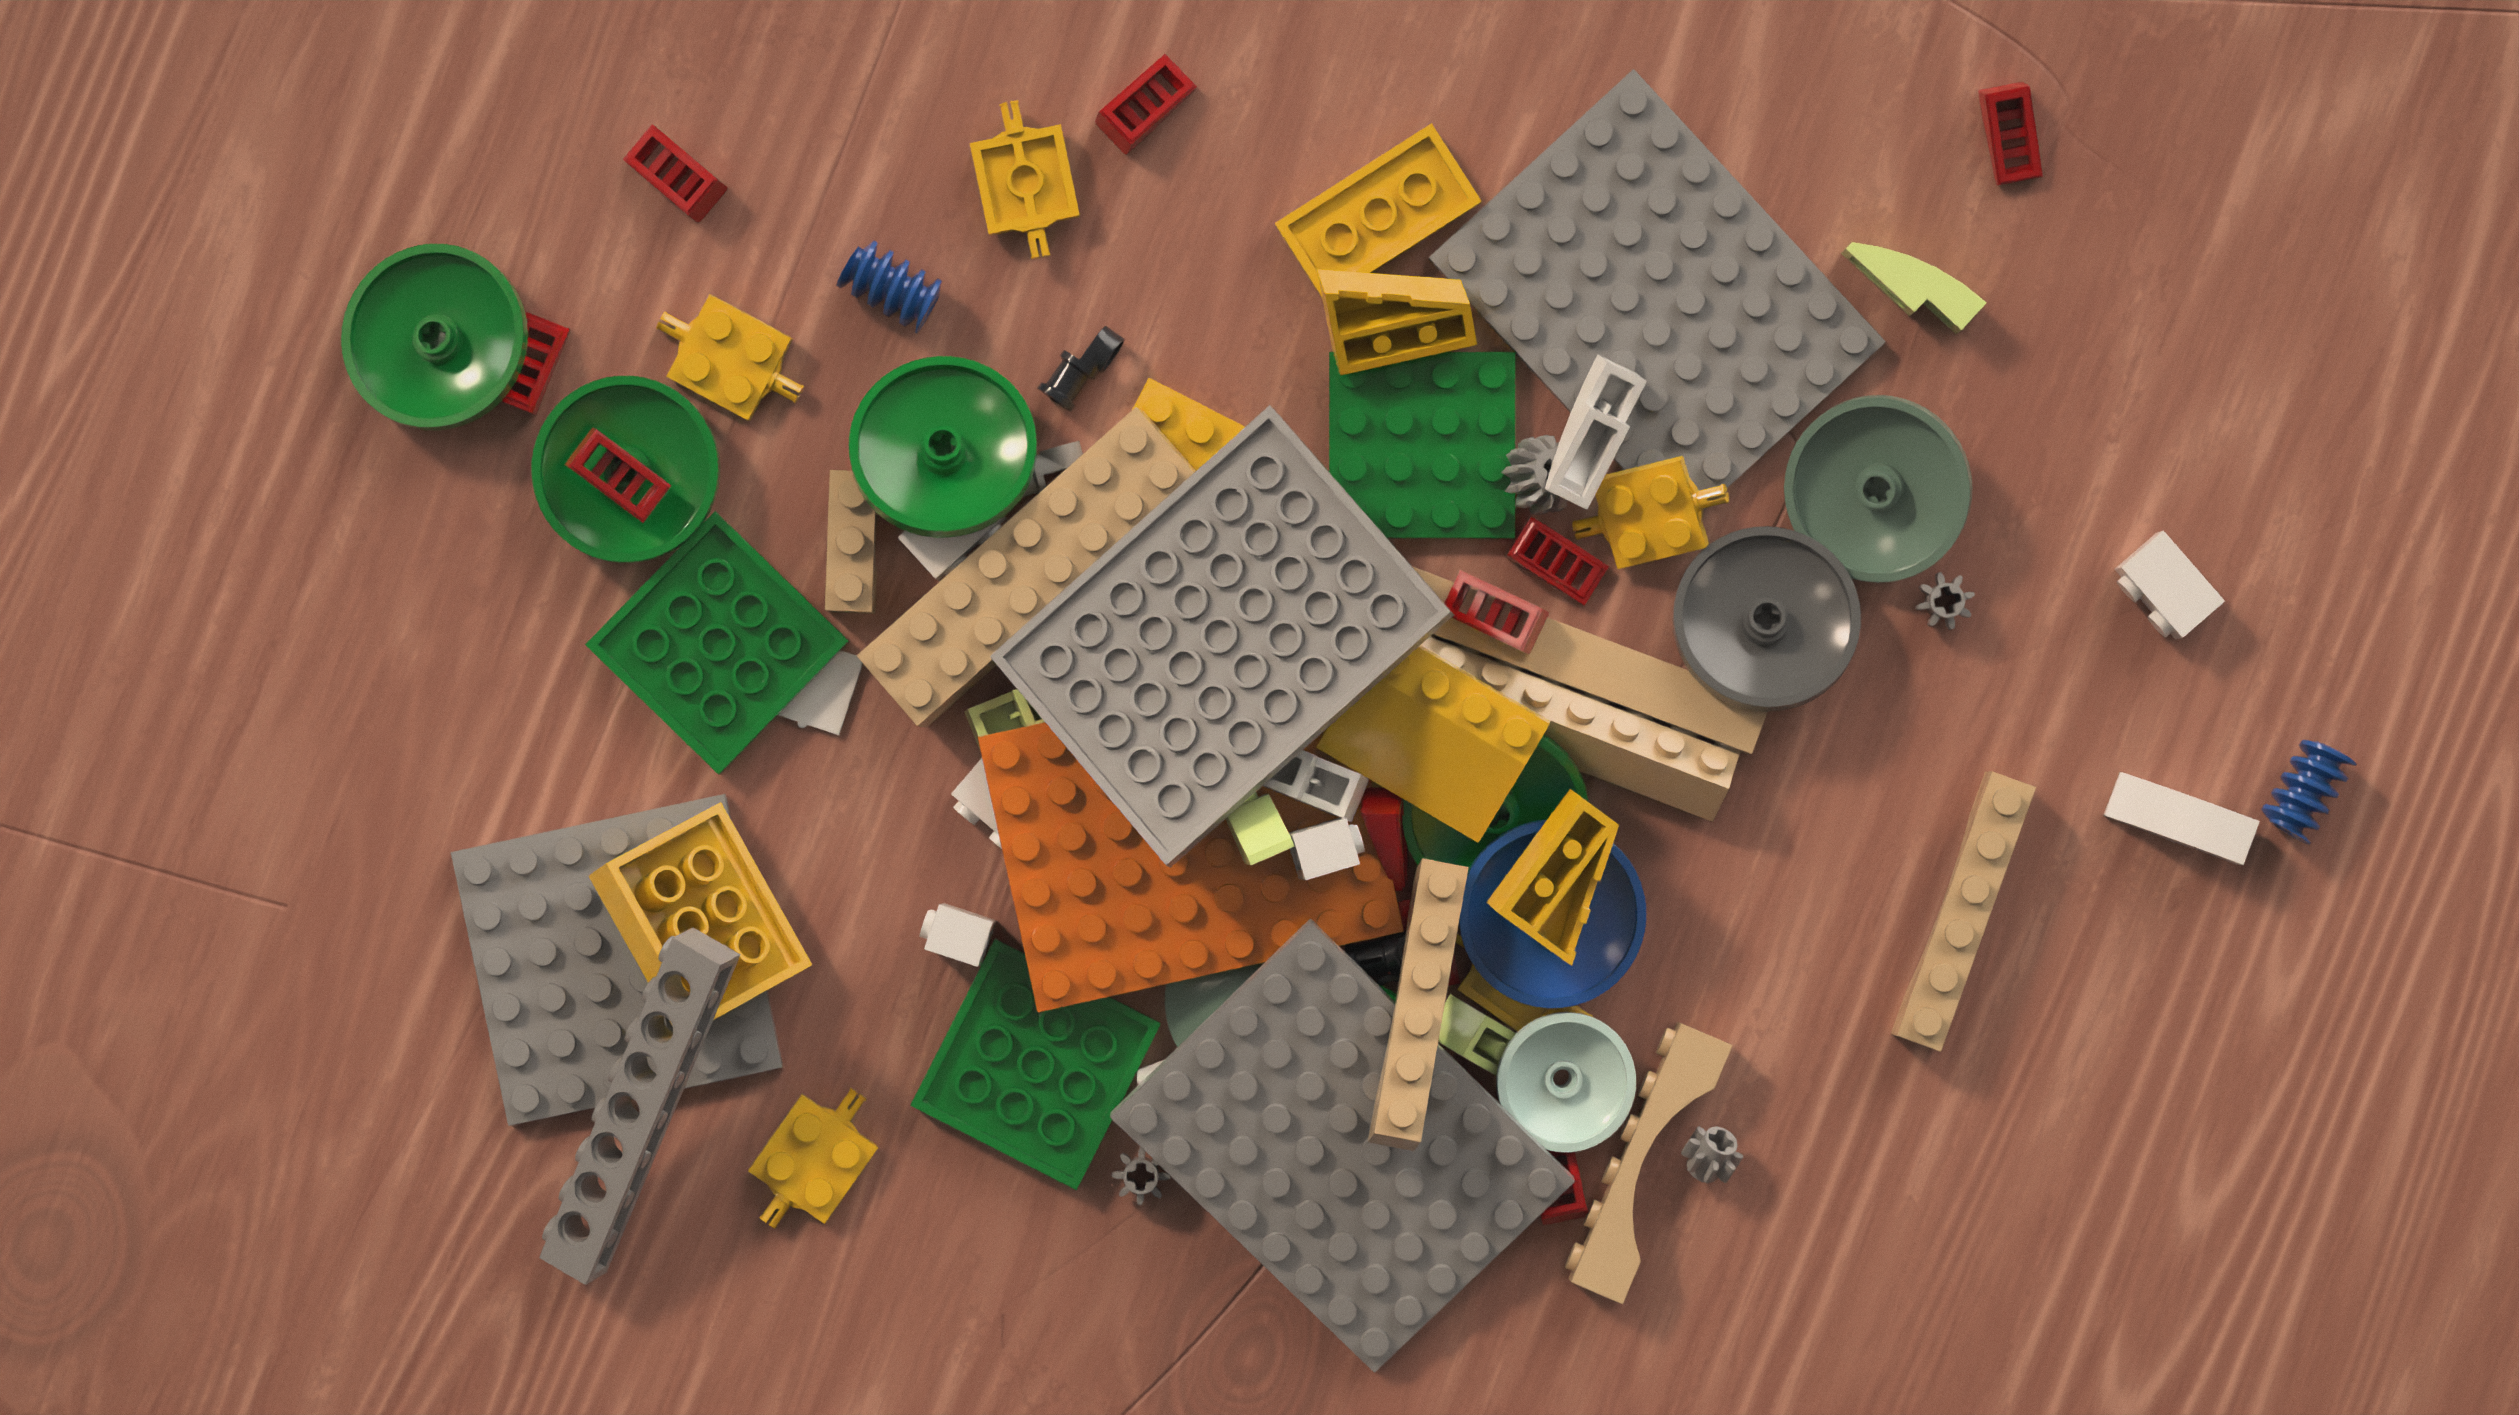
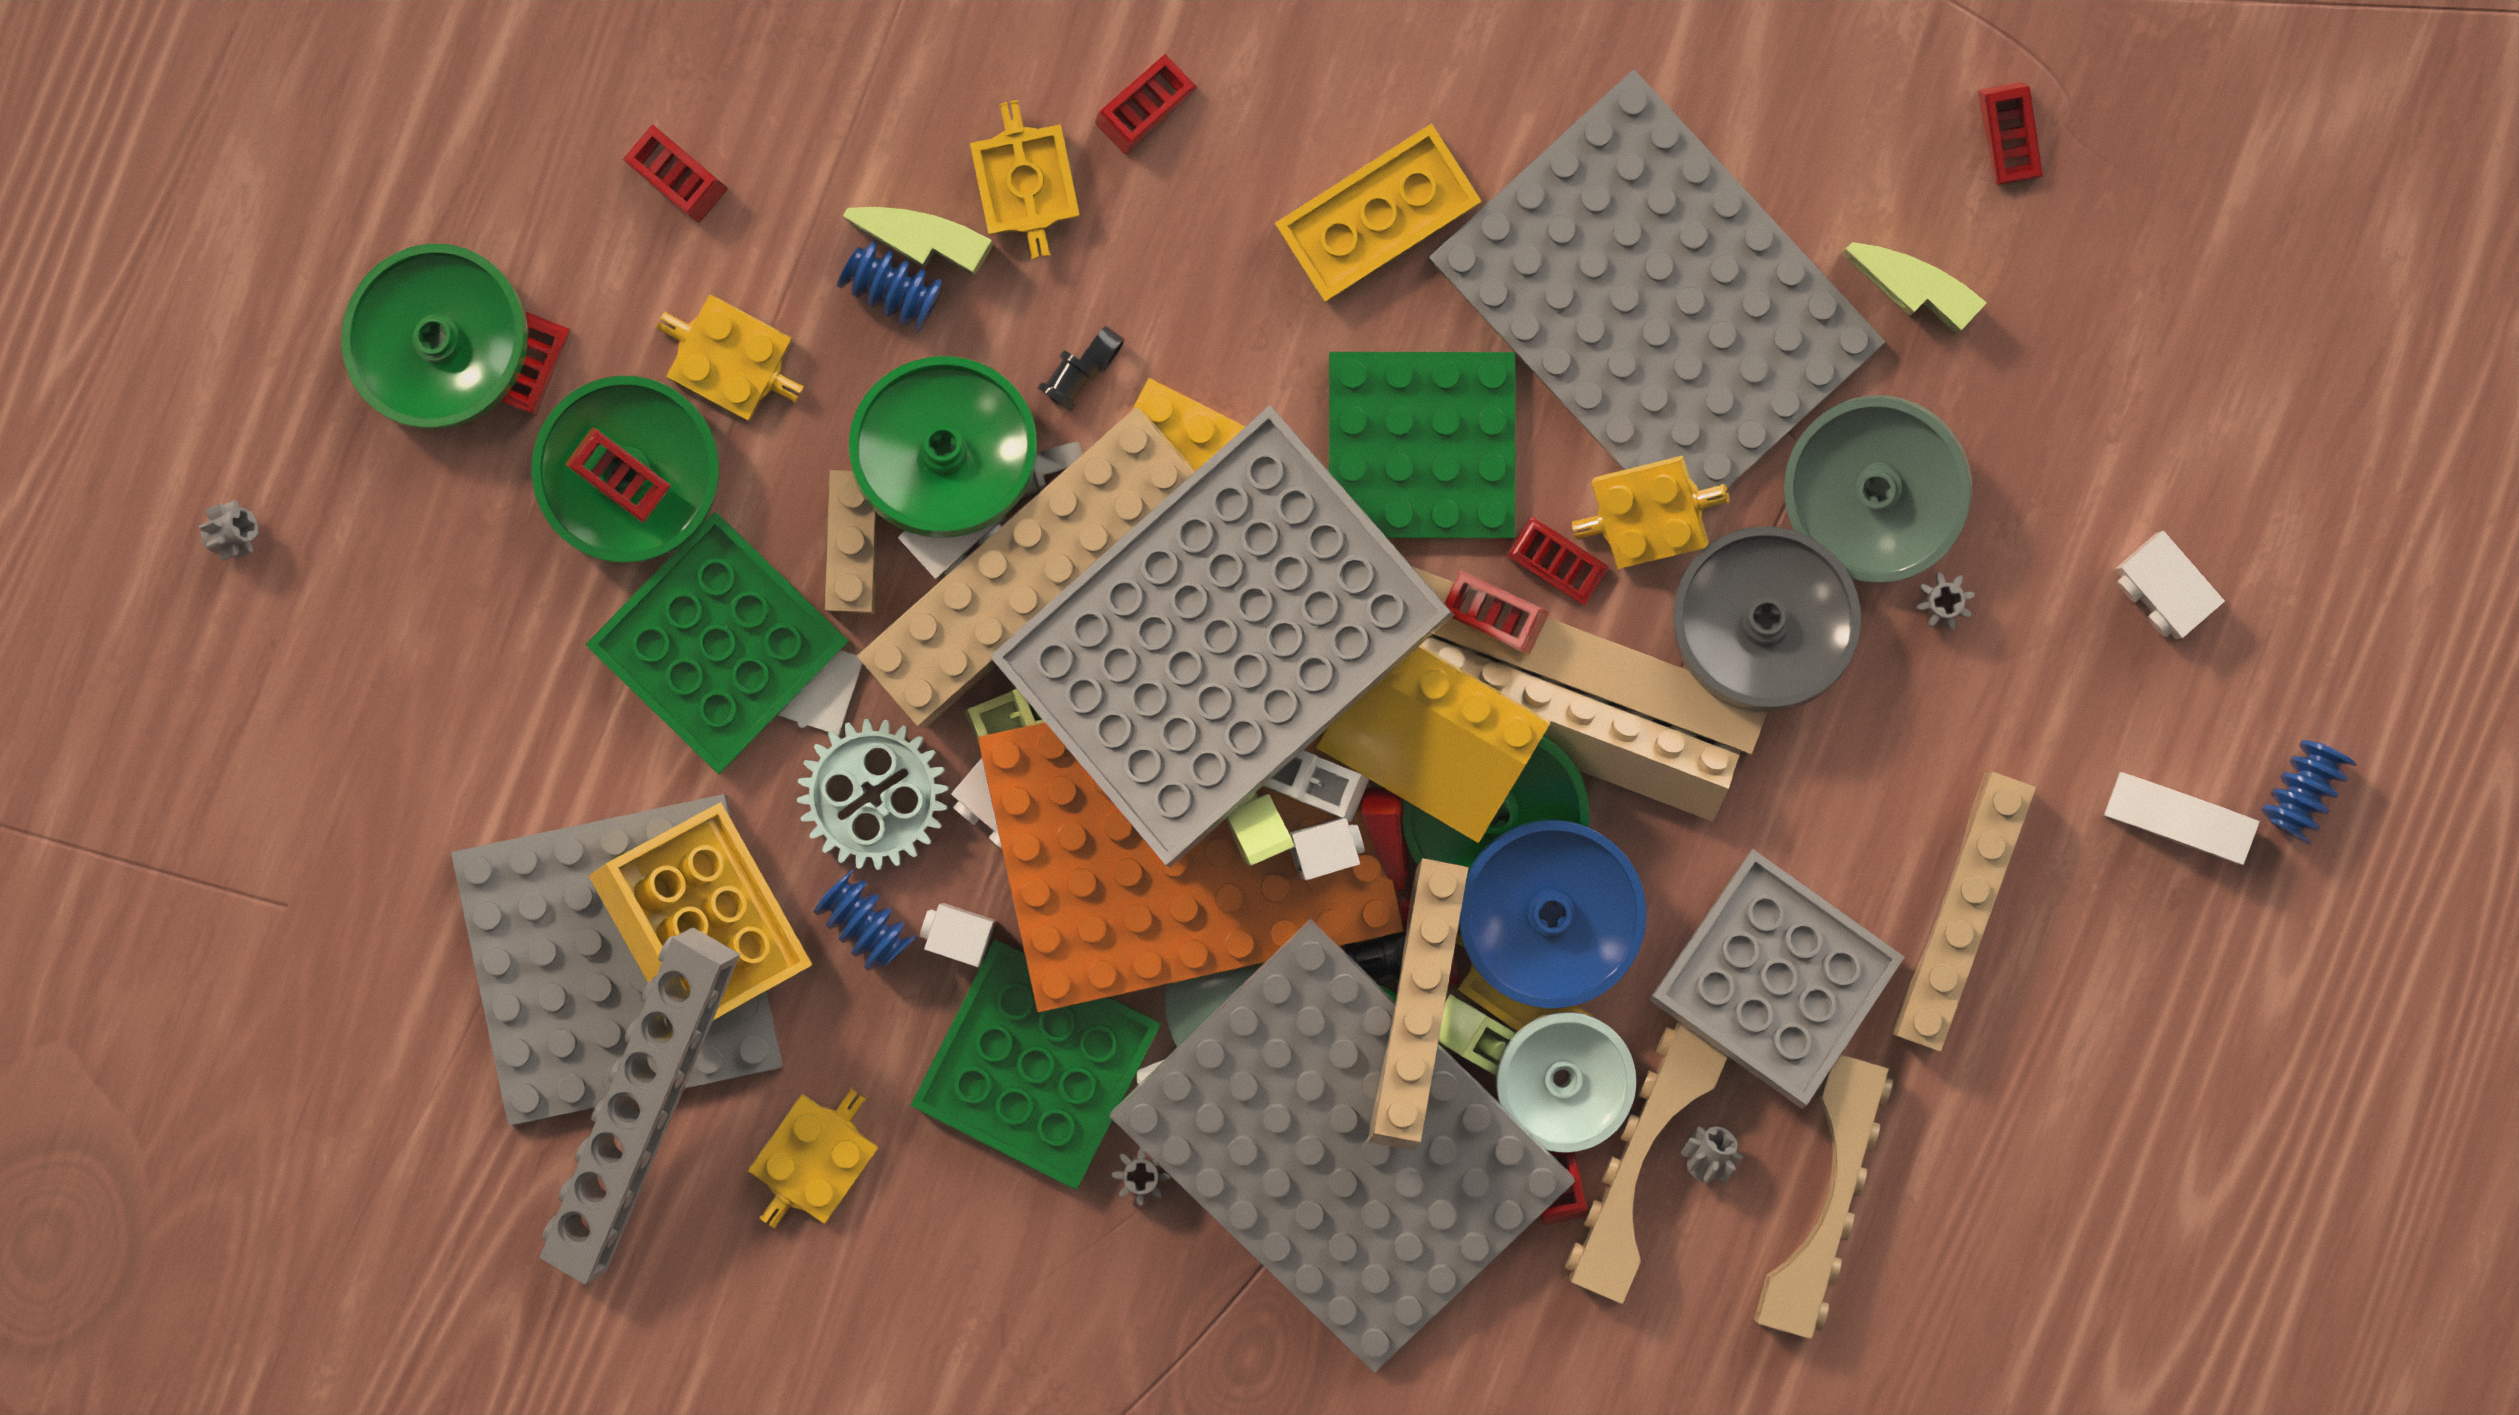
yellow wedge [1317,269,1477,375] -> none
yellow wedge [1486,789,1619,966] -> none
light grey gear [1501,435,1568,515] -> none
white slope [1545,354,1647,509] -> none
none -> light grey gear [199,500,259,561]
none -> light aqua gear [797,719,949,870]
none -> blue piece [813,869,917,971]
none -> yellowish green slope [843,207,994,276]
none -> light grey plate [1649,849,1905,1109]
none -> tan arch [1754,1054,1893,1339]

